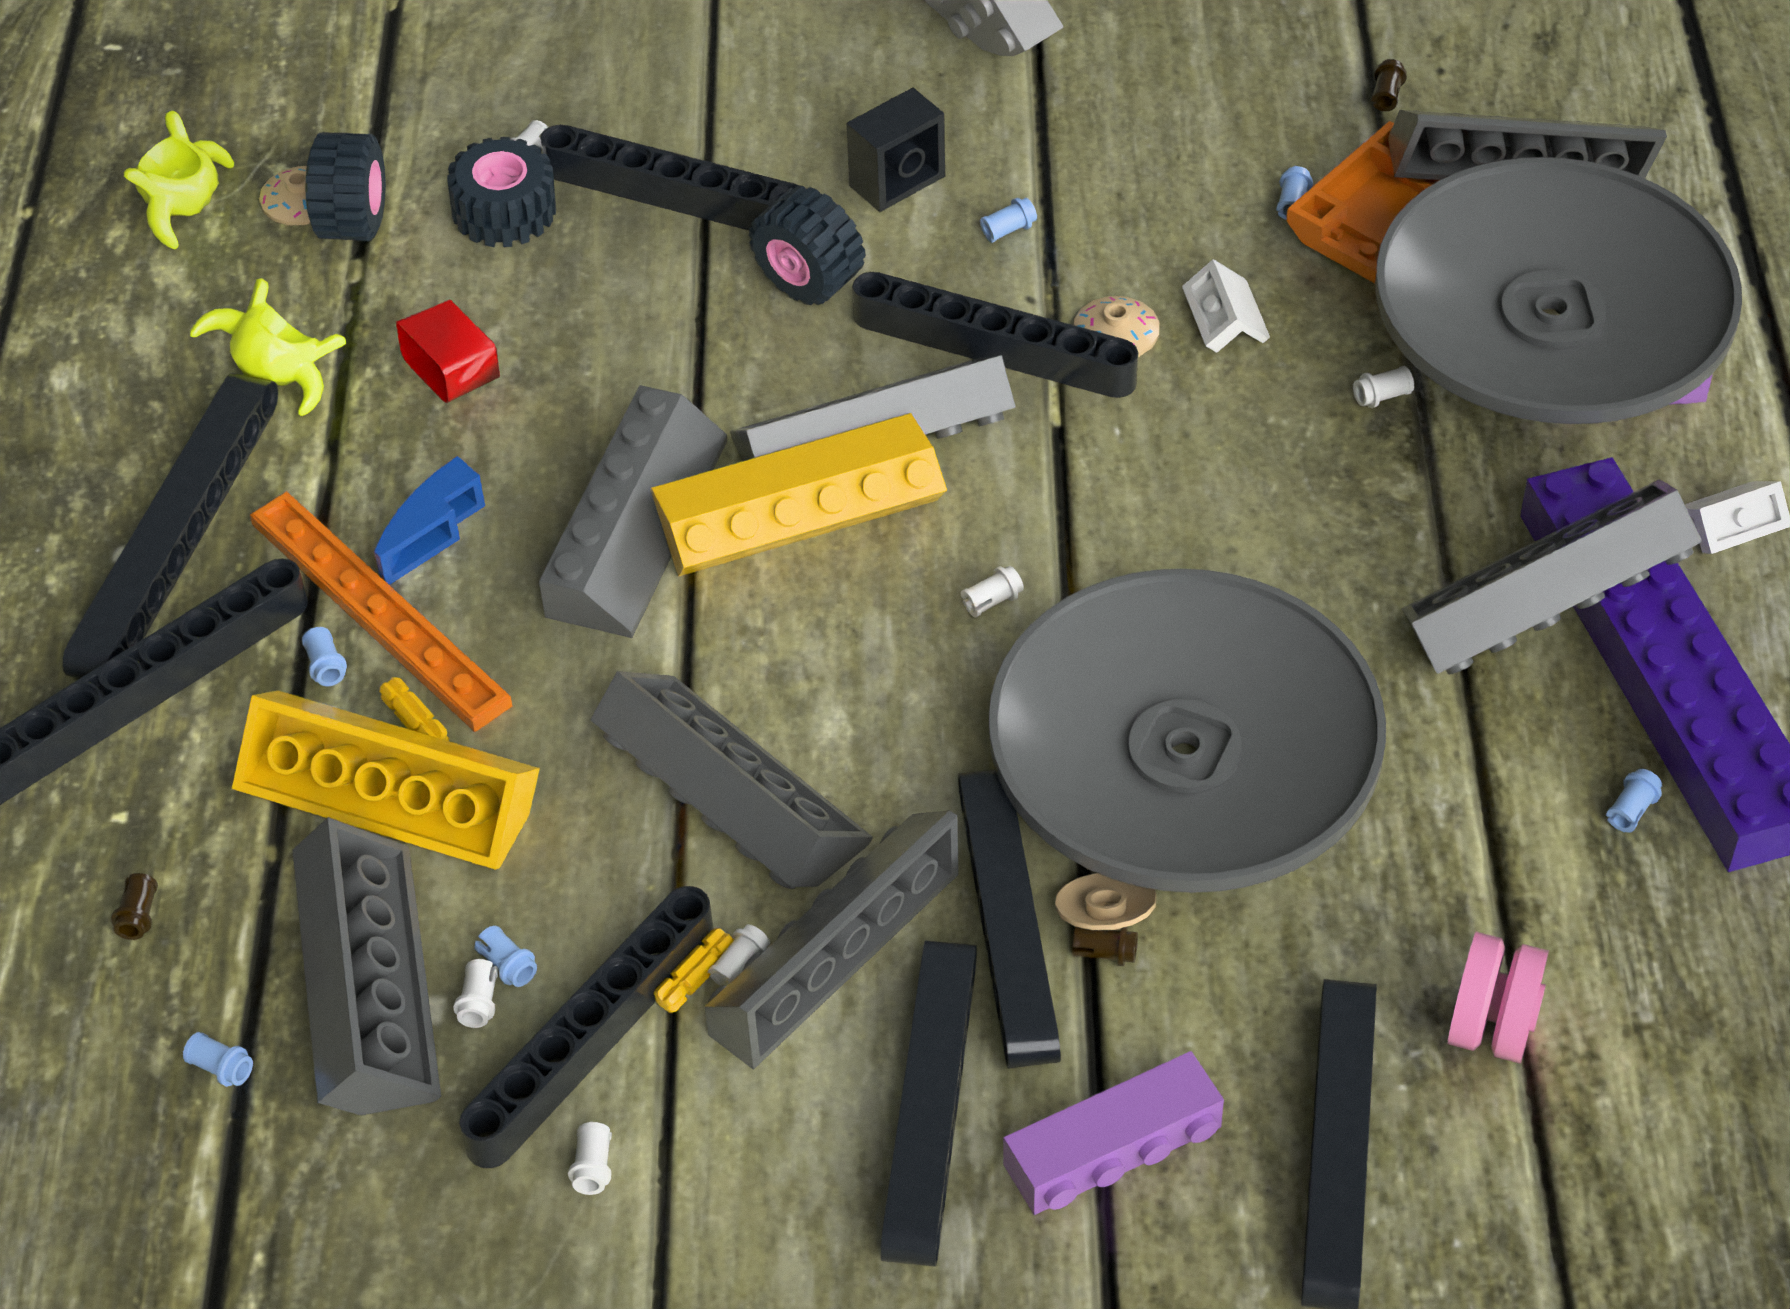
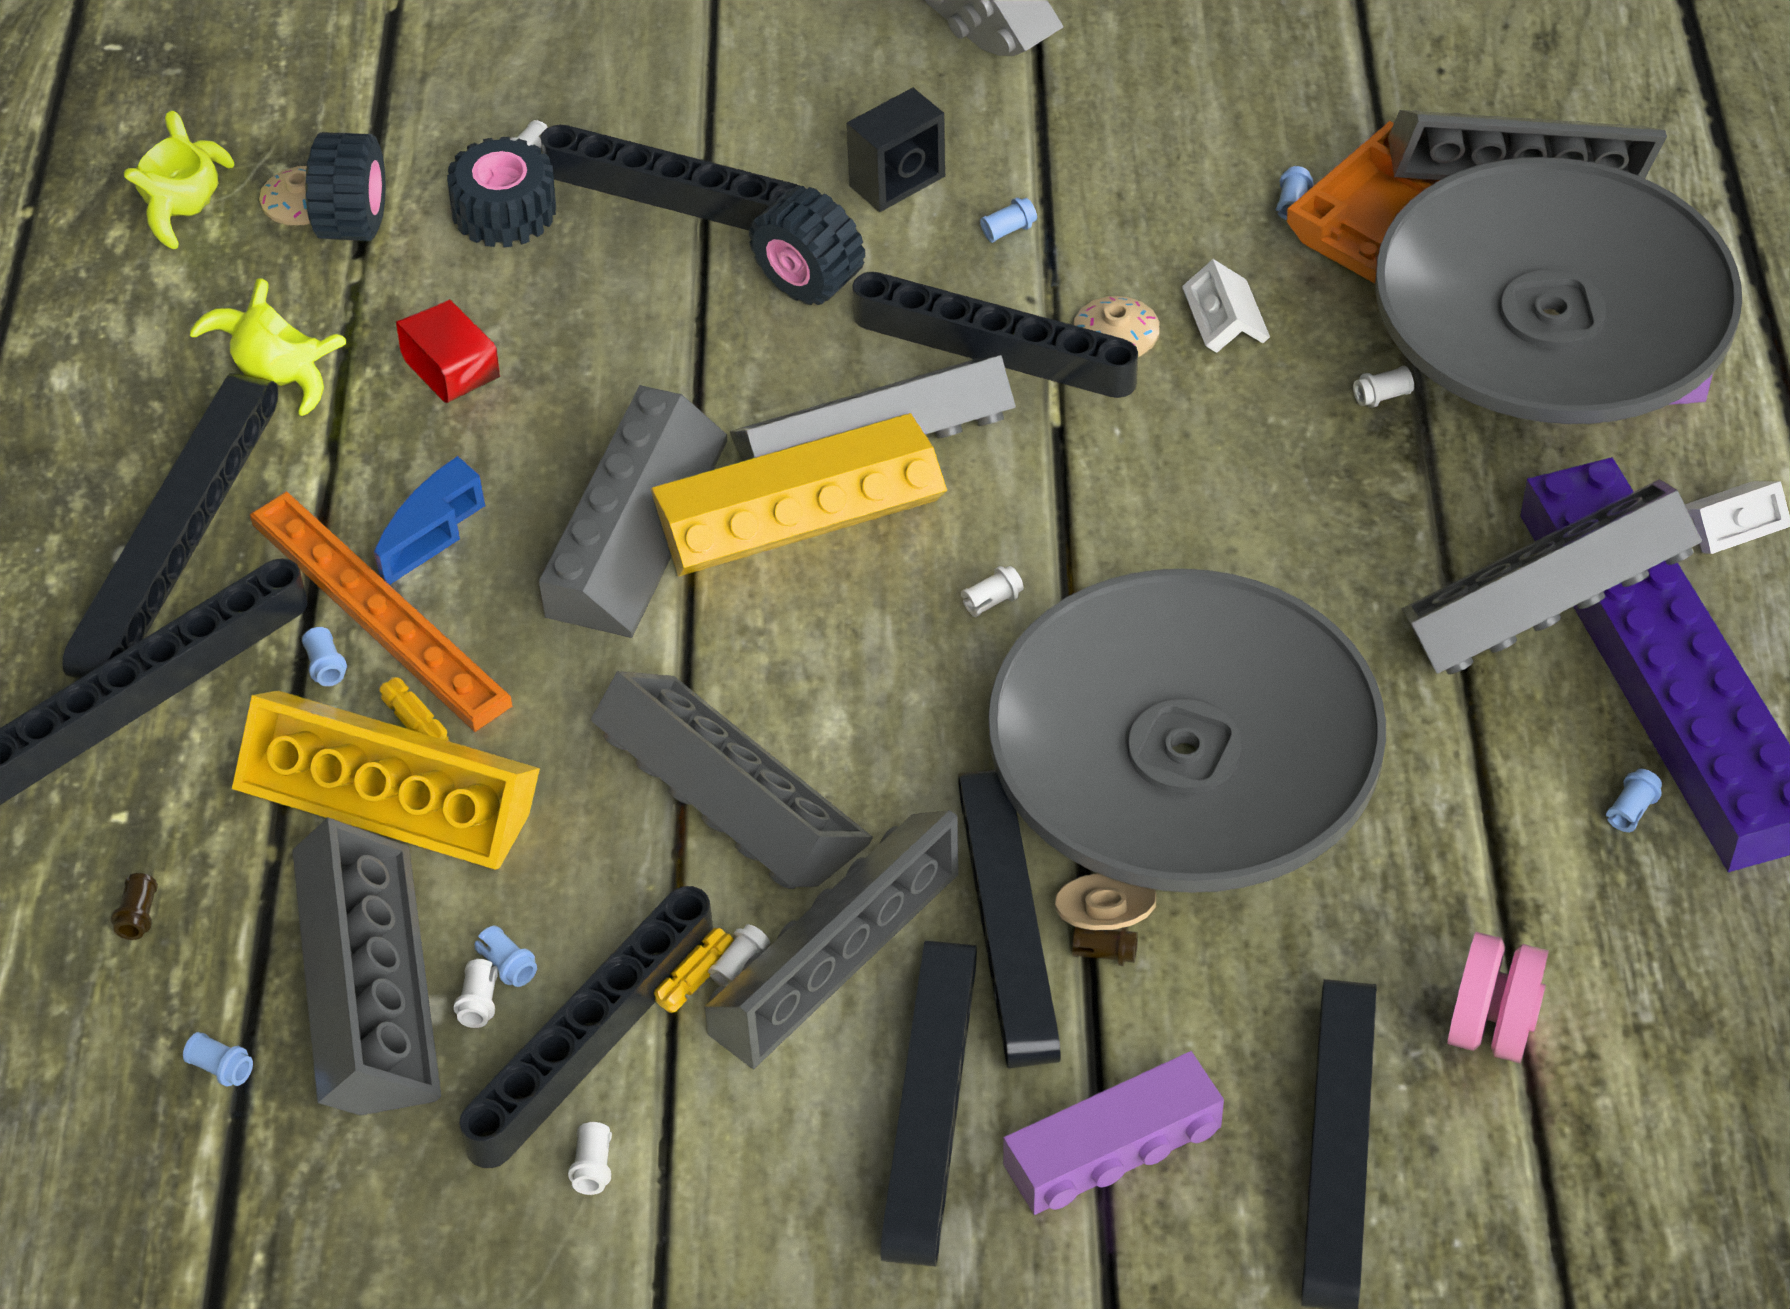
dark brown pin [1371,59,1407,111] -> none

